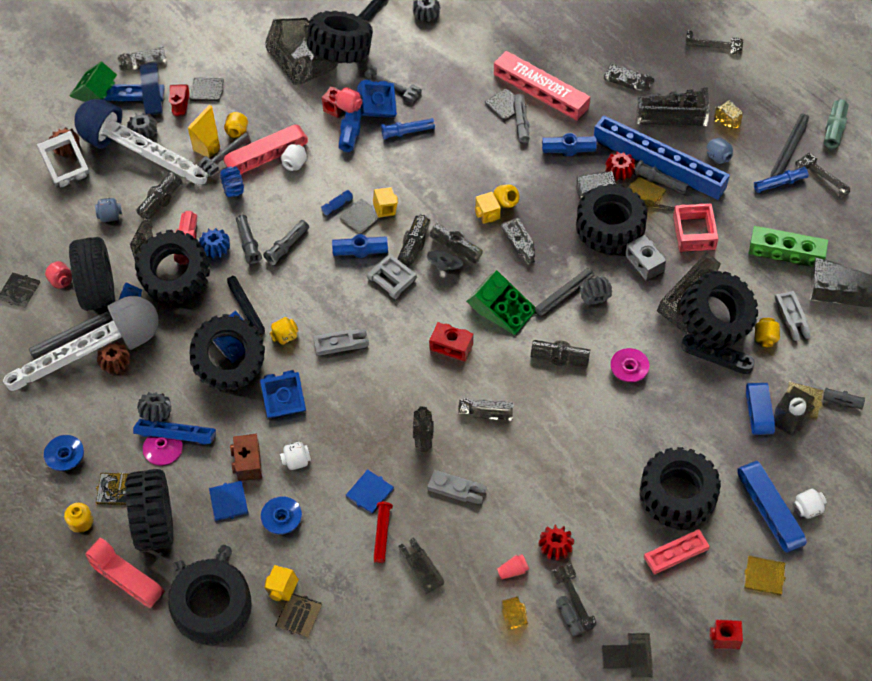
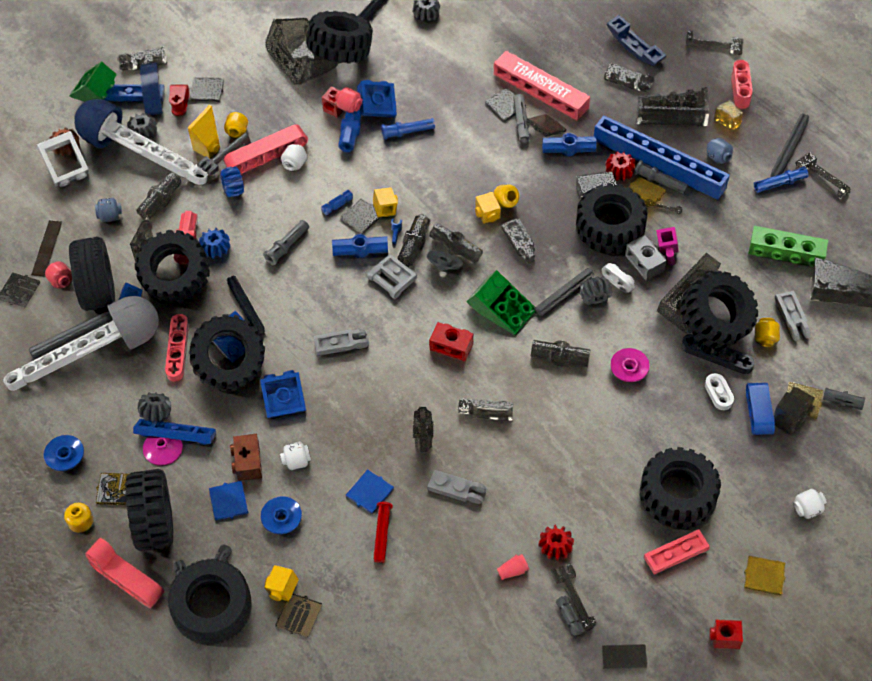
copper gear [97,341,130,374] -> none
dark grey pin [236,215,262,264] -> none
yellow head [269,317,299,345] -> none
dark grey hinge [365,65,422,103] -> none
clear smoke hinge [398,538,445,594] -> none
clear yellow brick [501,596,528,630] -> none
clear smoke tile [627,633,653,678] -> none
coral window [673,203,718,252] -> none
blue beam [737,460,807,553] -> none
white hinge [789,397,806,416] -> none
sand green piece [823,99,849,149] -> none
none -> dark brown sticker [31,220,62,276]
none -> coral beam [165,314,189,382]
none -> blue hand [391,218,402,244]
none -> clear smoke piece [526,114,567,137]
none -> white plate [602,263,635,293]
none -> dark blue slope [607,15,666,66]
none -> dark pink brick [656,227,679,266]
none -> white plate [705,373,734,410]
none -> coral beam [731,60,753,109]

